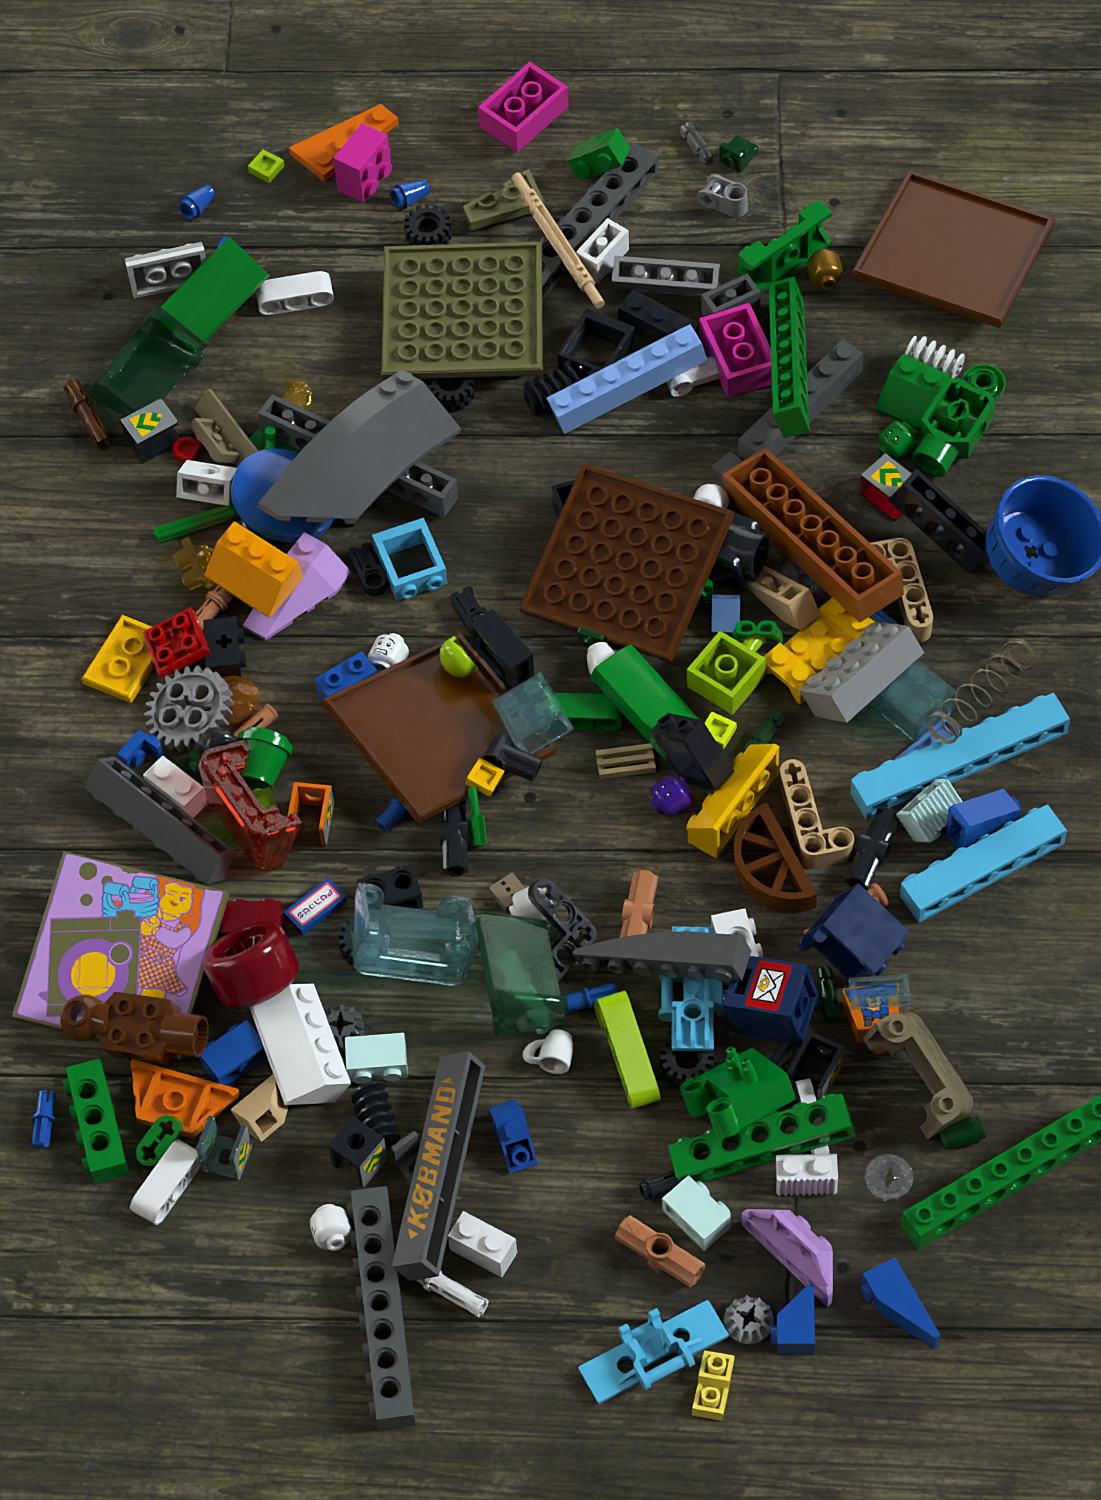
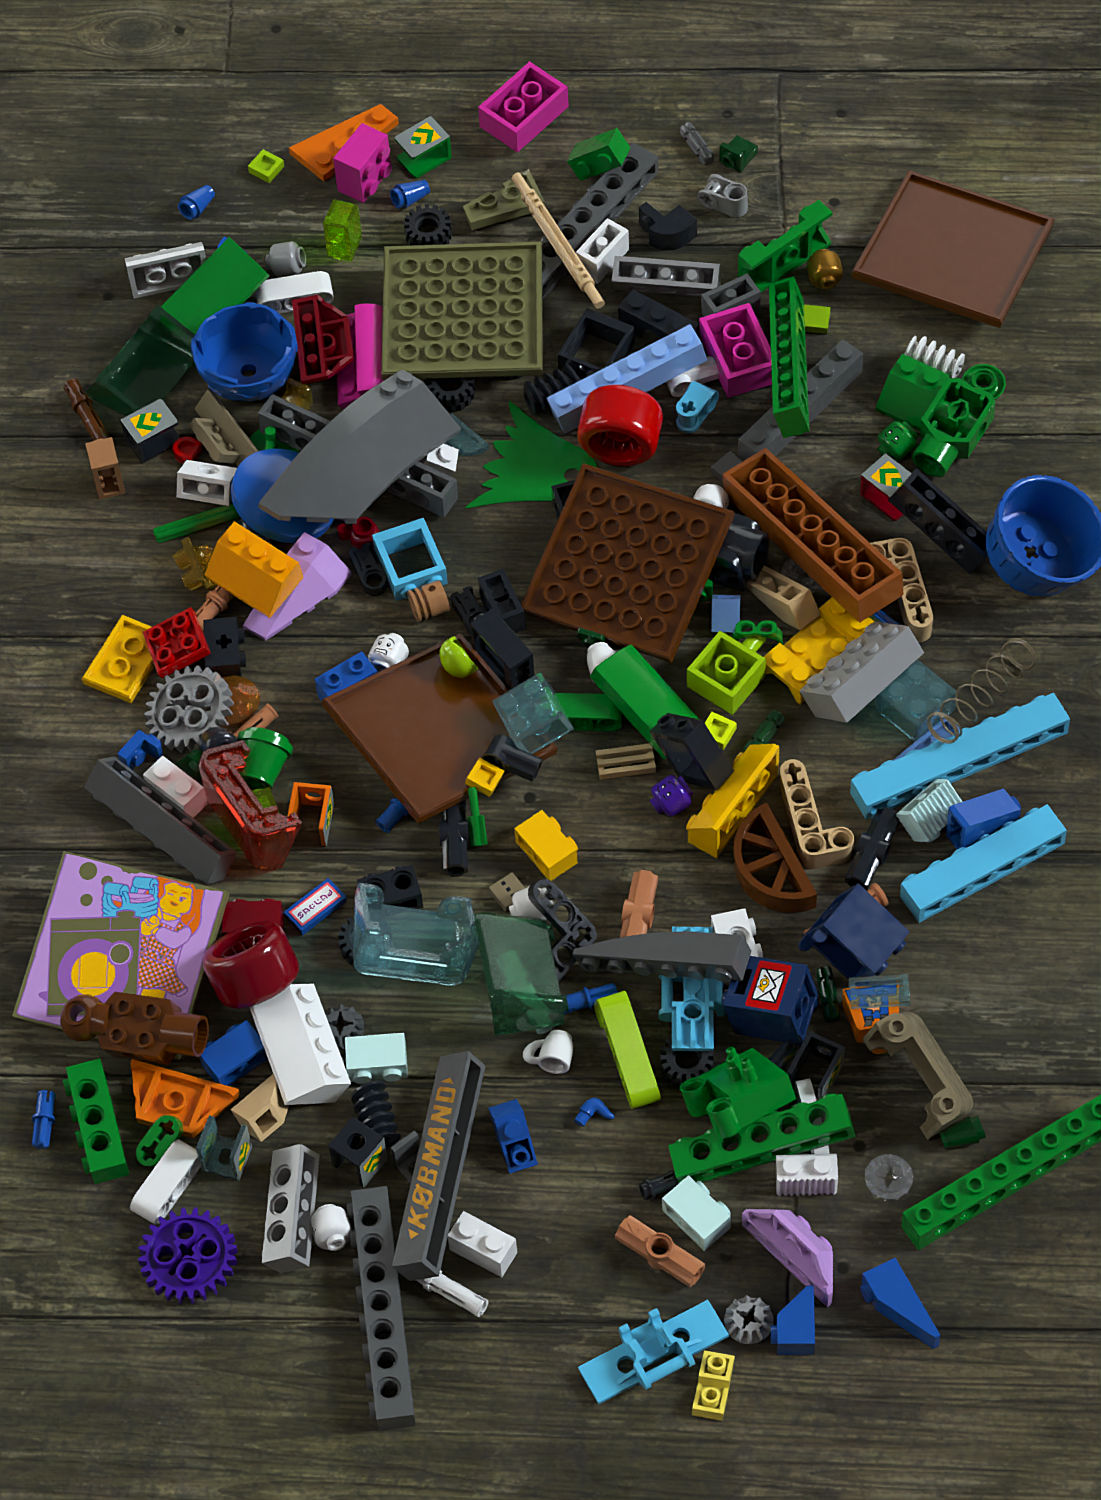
none -> medium nougat brick [85,437,126,500]
none -> dark purple gear [138,1207,238,1304]
none -> blue piece [191,302,298,401]
none -> light grey brick [262,1144,320,1273]
none -> light grey head [265,241,306,277]
none -> dark red wedge [292,295,354,385]
none -> clear neon green brick [323,199,362,261]
none -> dark pink brick [337,304,384,410]
none -> dark red piece [337,517,379,549]
none -> piece [395,116,452,179]
none -> medium nougat piece [407,580,450,622]
none -> white bracket [418,444,459,476]
none -> clear light blue tile [446,413,489,456]
none -> green piece [465,400,598,508]
none -> black brick [478,569,526,633]
none -> yellow brick [514,810,578,881]
none -> blue animal [574,1098,615,1127]
none -> red wheel [577,385,663,467]
none -> black brick [639,202,697,250]
none -> medium azure piece [676,381,719,433]
none -> lime tile [804,305,831,334]

